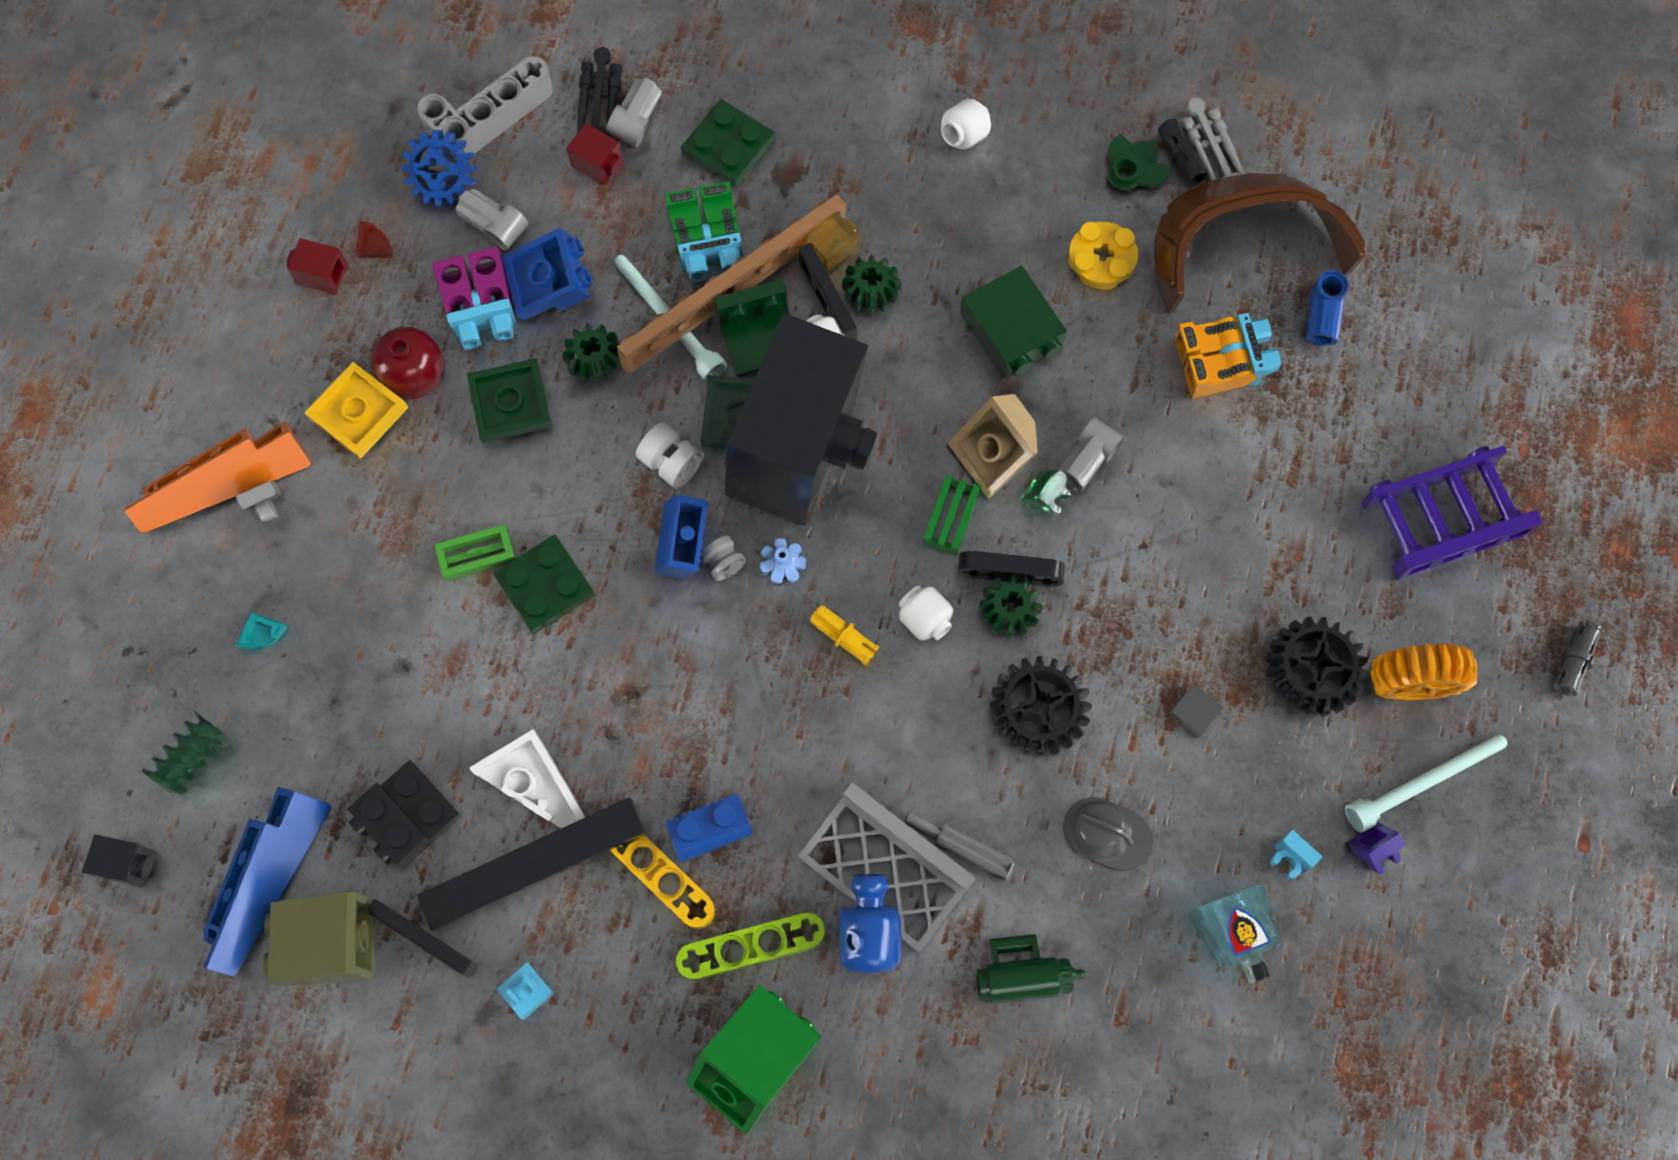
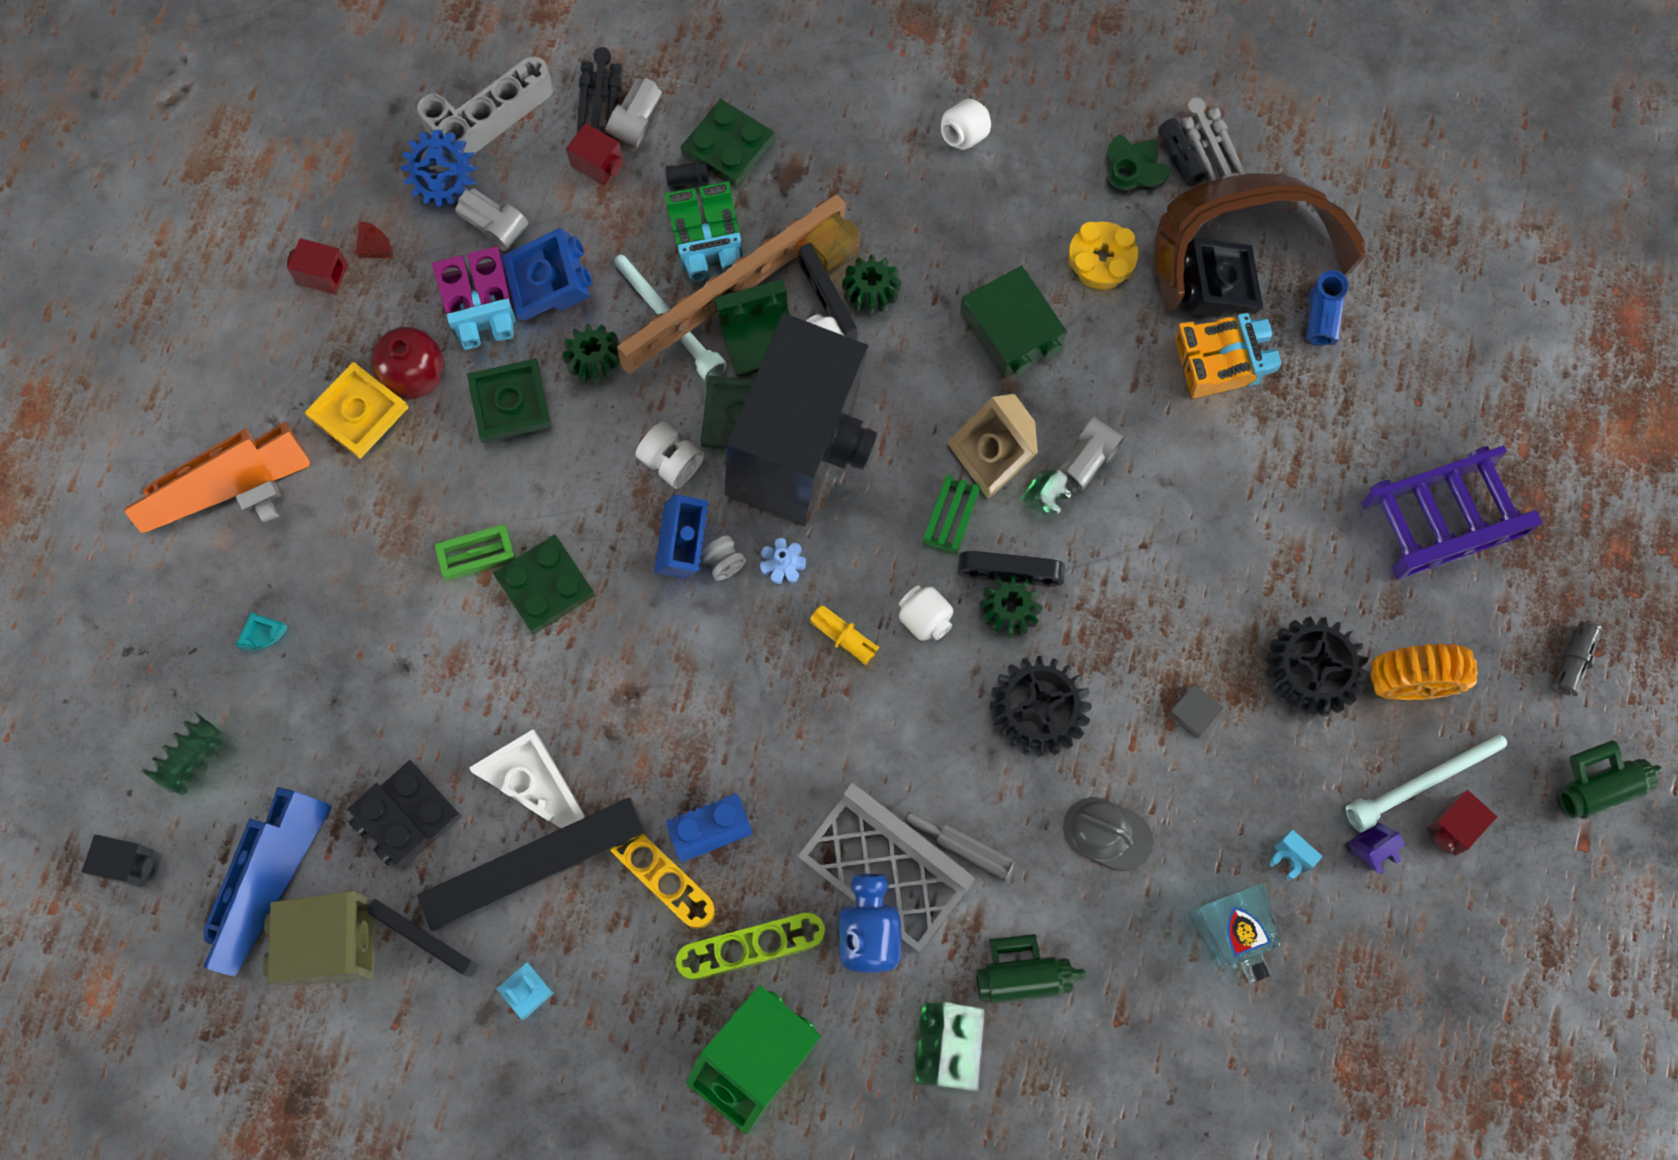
none -> black pin [666,159,709,188]
none -> clear green bracket [915,1002,984,1091]
none -> black plate [1181,238,1264,317]
none -> dark red brick [1426,790,1498,856]
none -> dark green piece [1559,740,1663,819]

